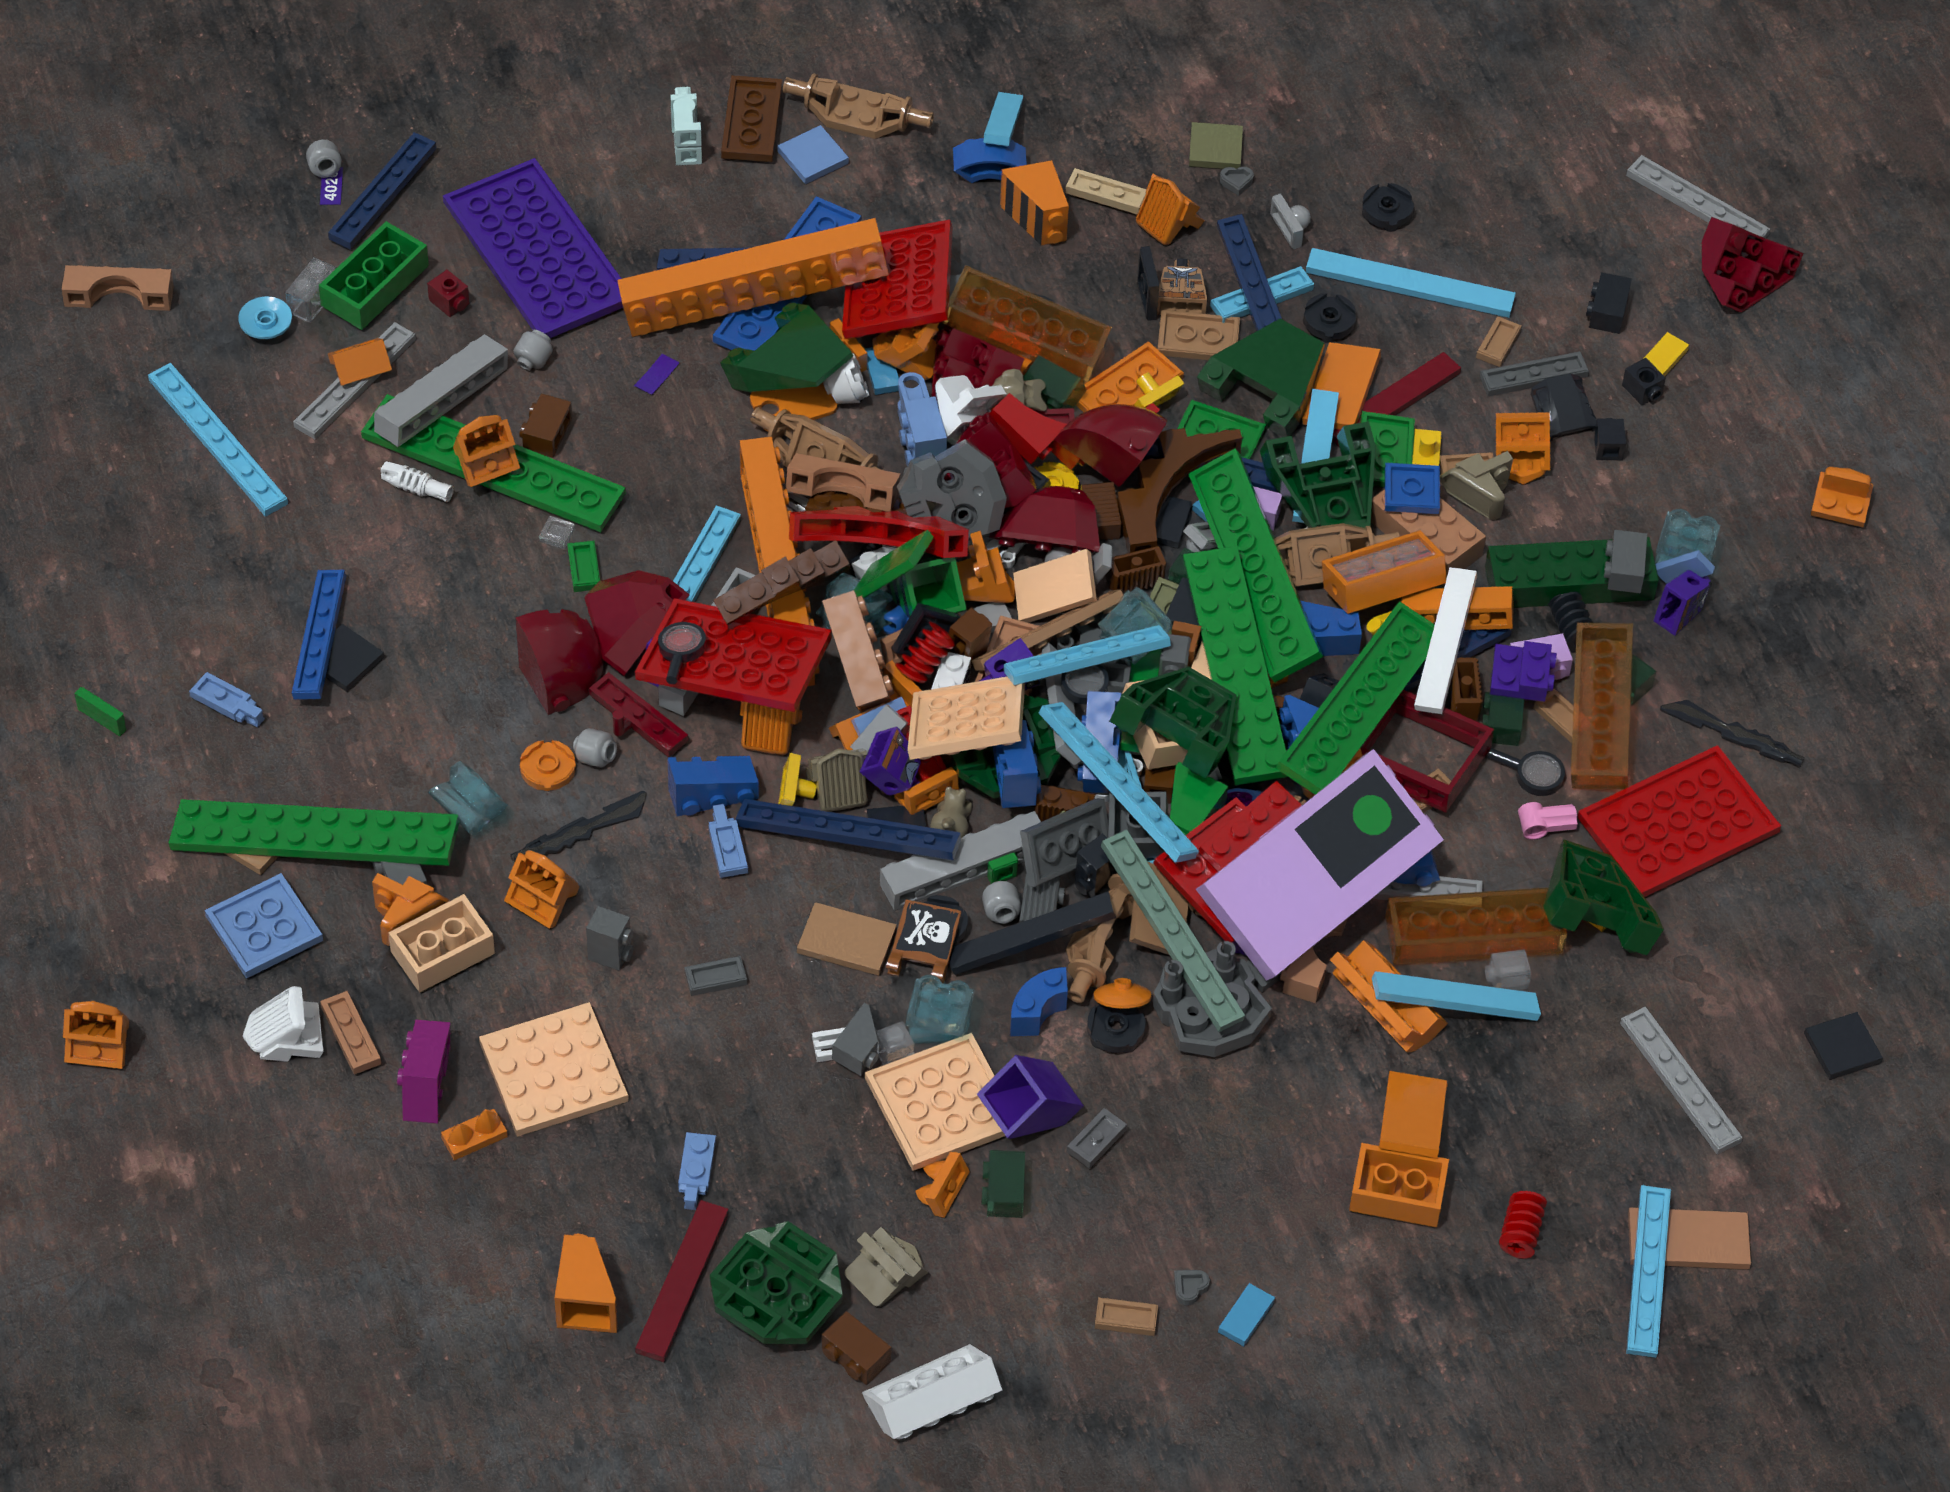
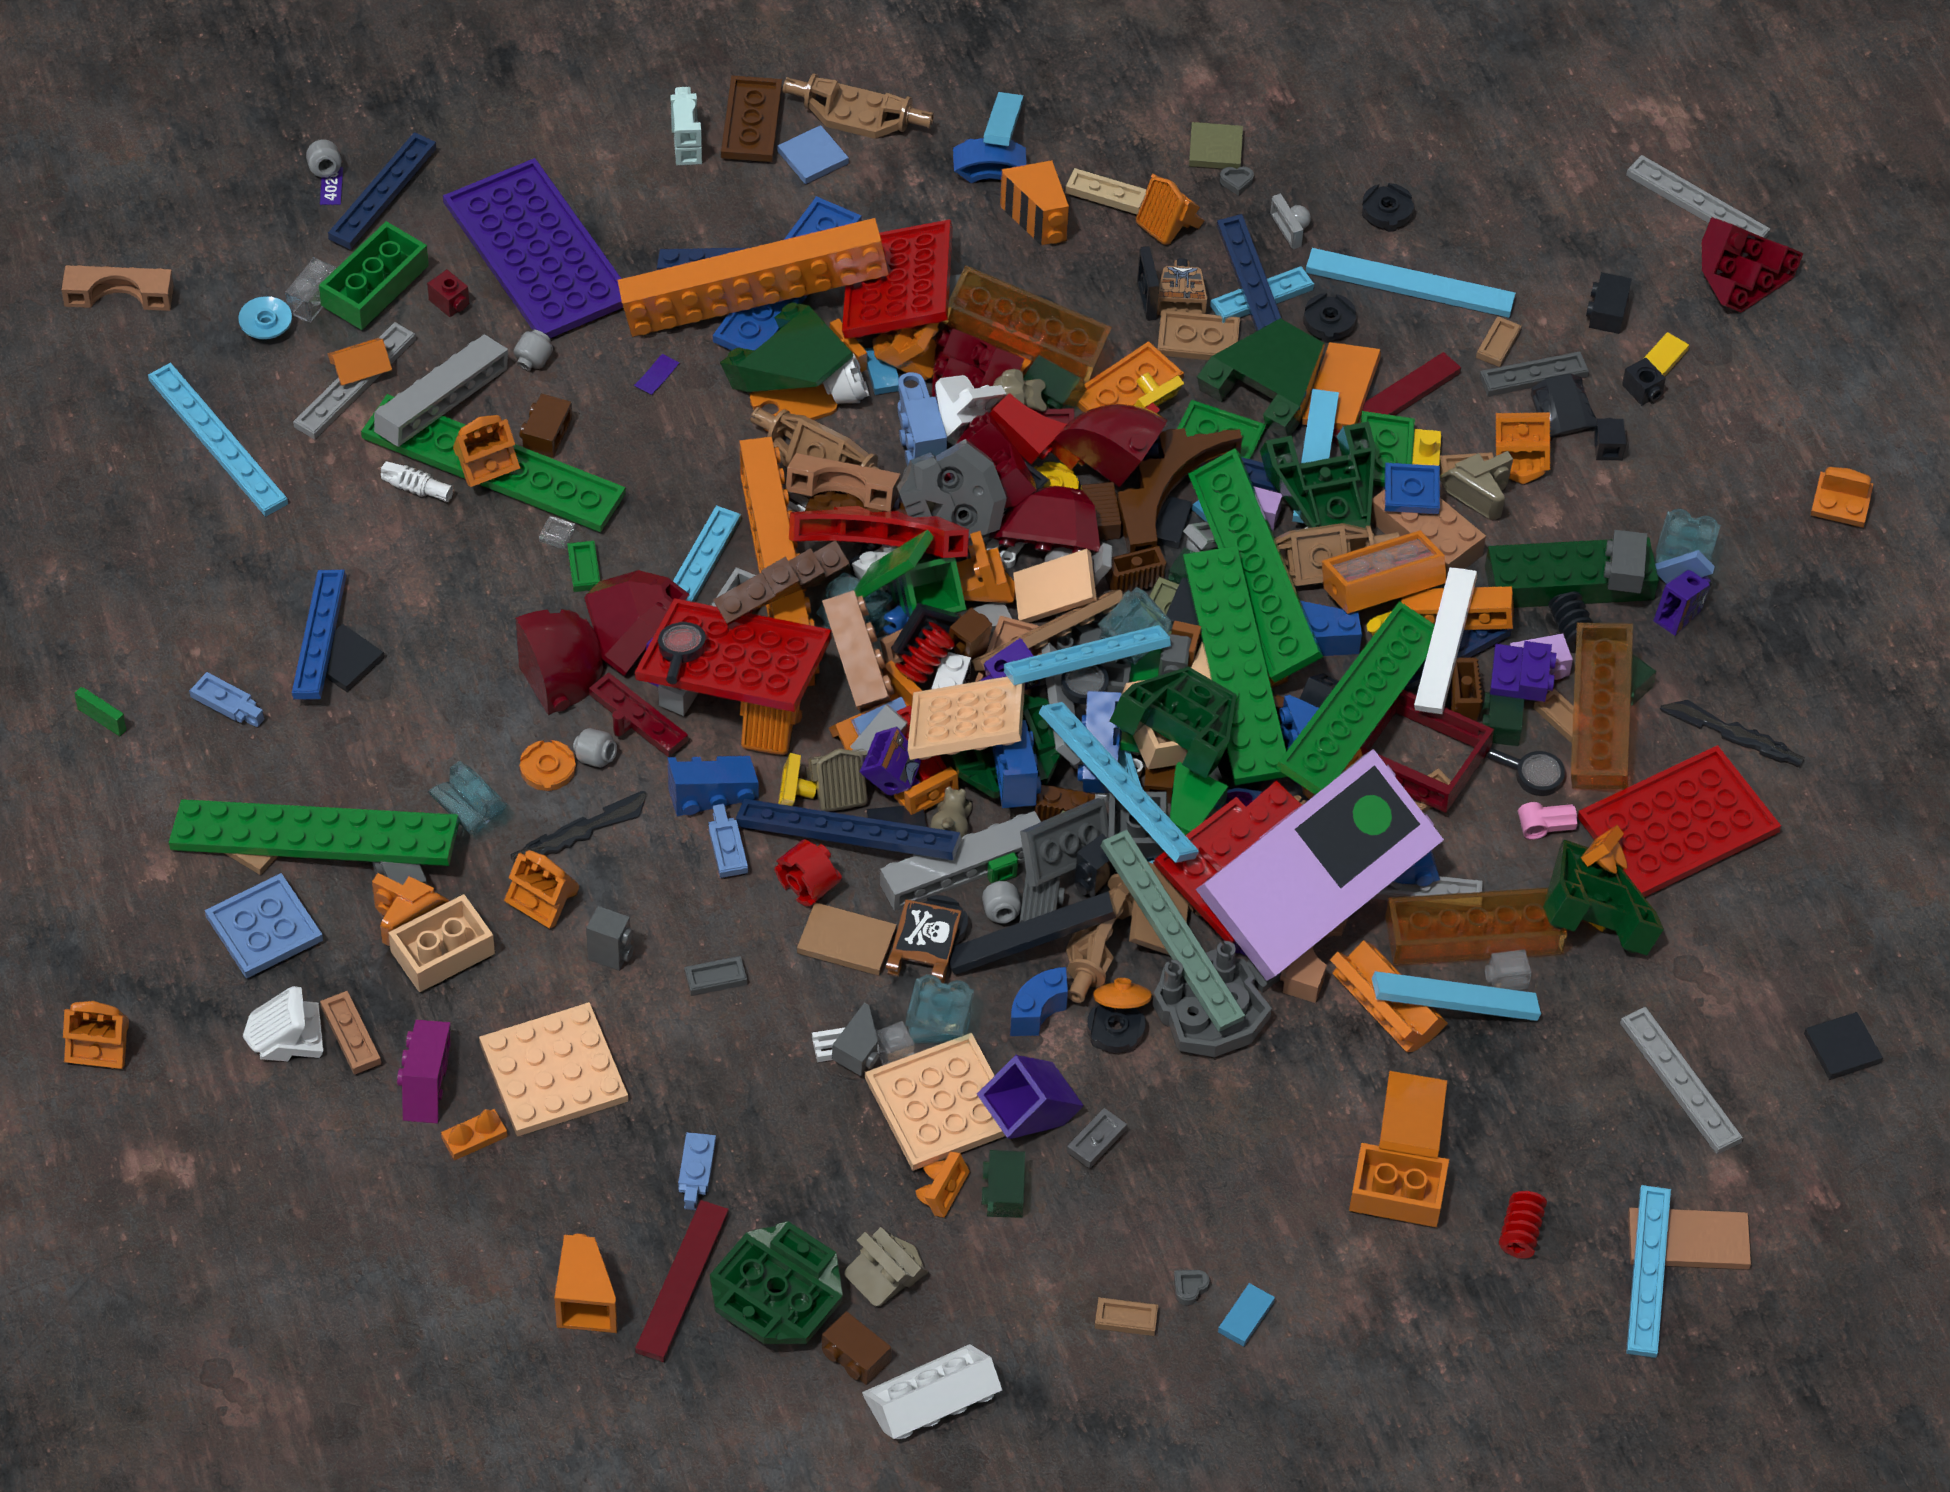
none -> red brick [774,839,842,906]
none -> orange tile [1581,825,1627,874]

